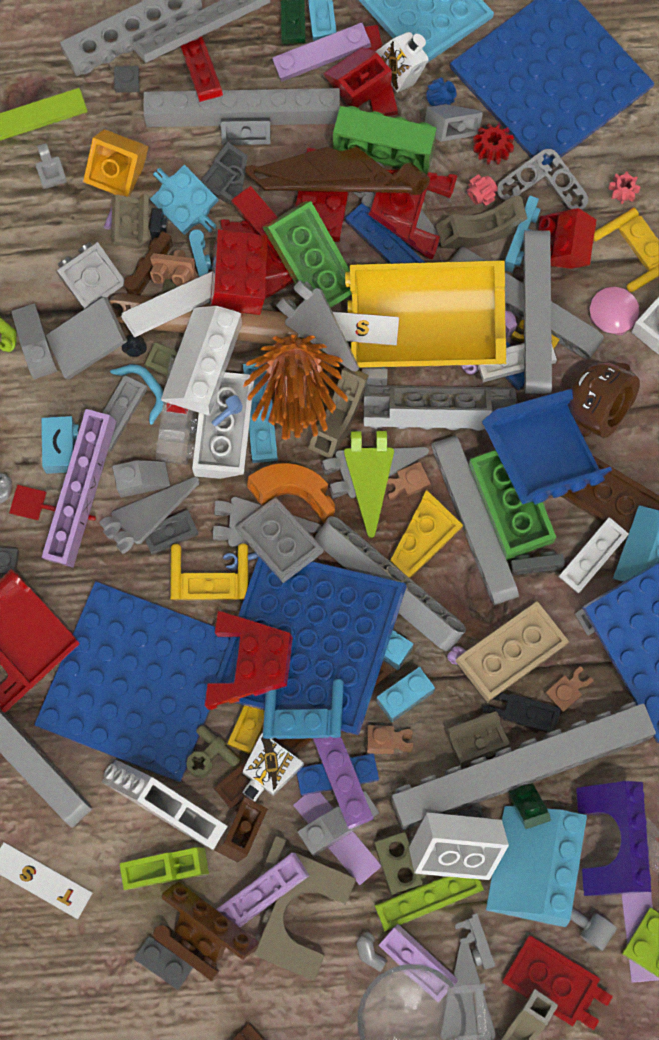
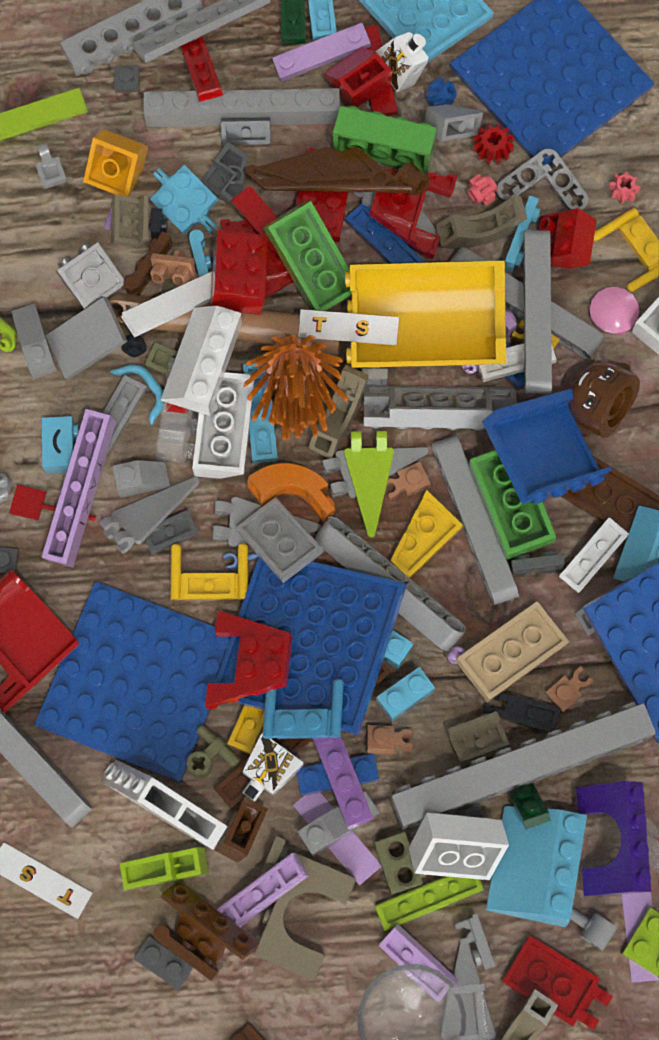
medium blue hand [212,395,243,427] -> none
light grey flag [277,280,359,372] -> none
light grey arm [356,932,387,972] -> none

